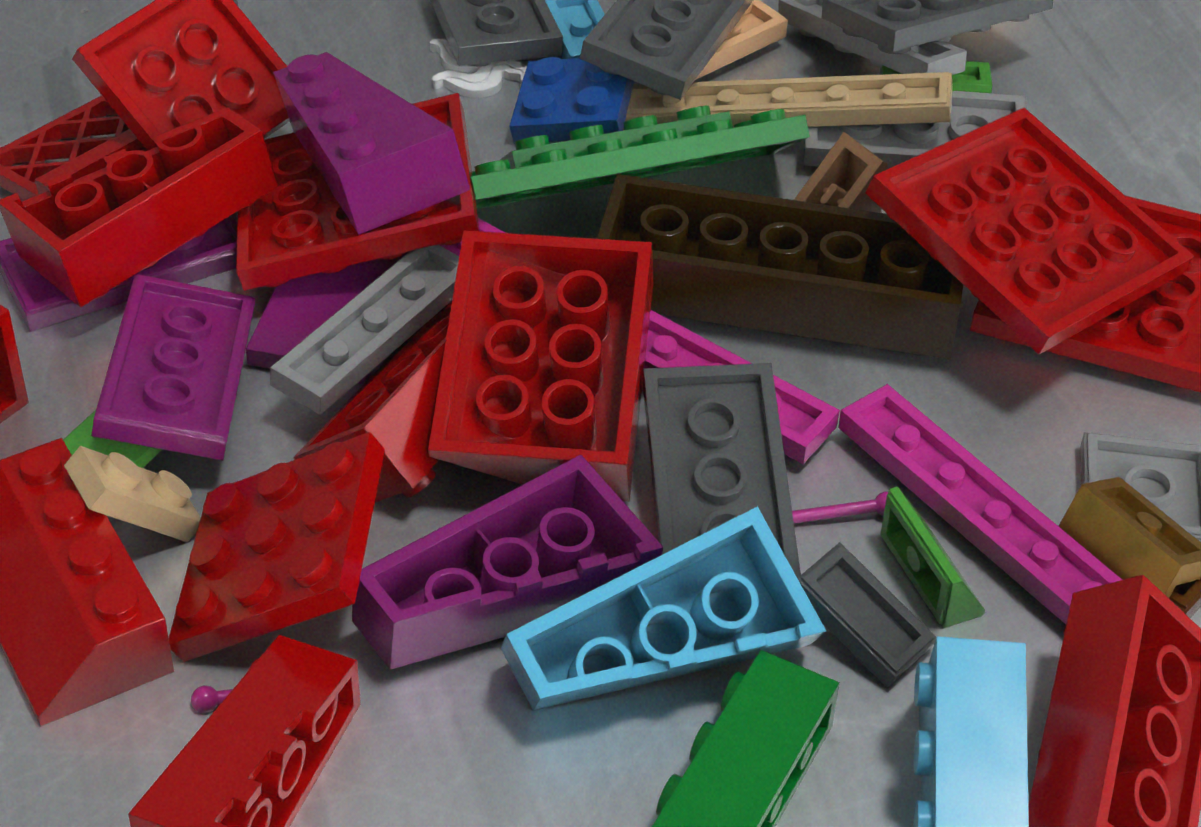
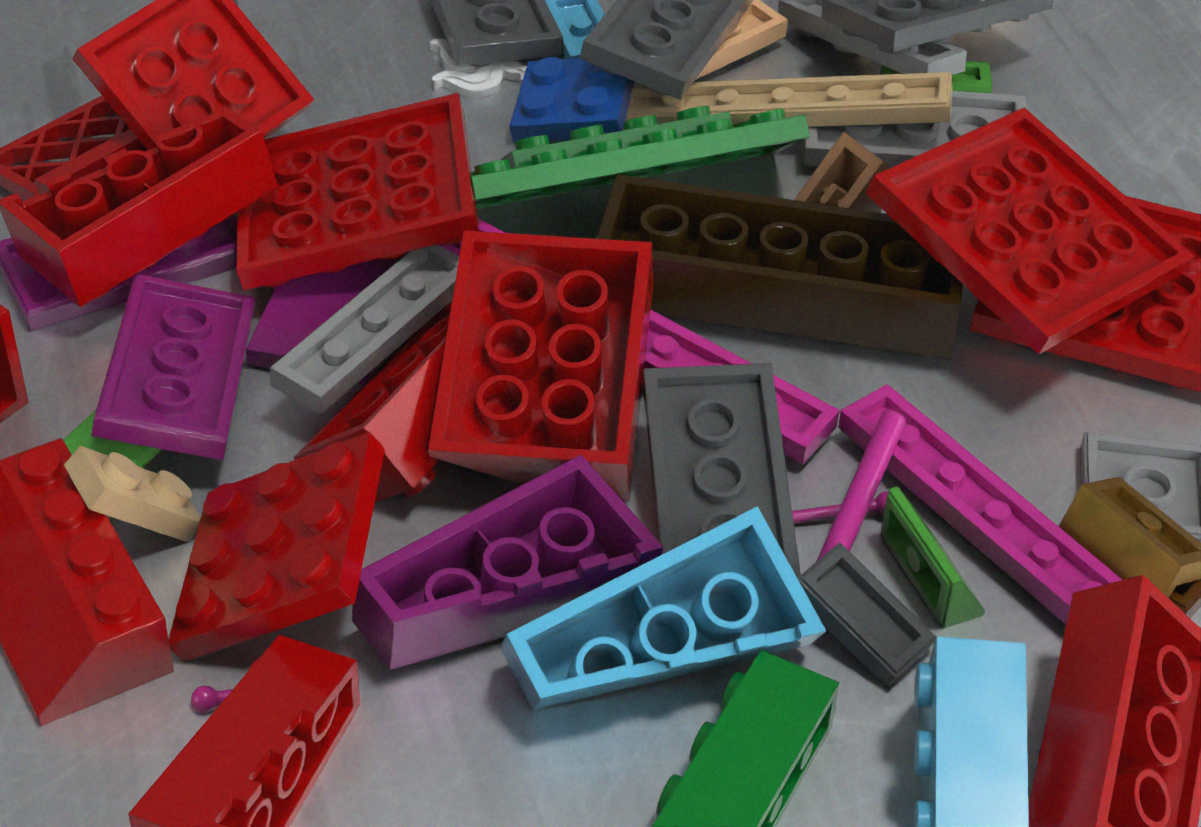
magenta wedge [273,52,470,235] -> none
none -> dark pink bar [816,410,906,562]

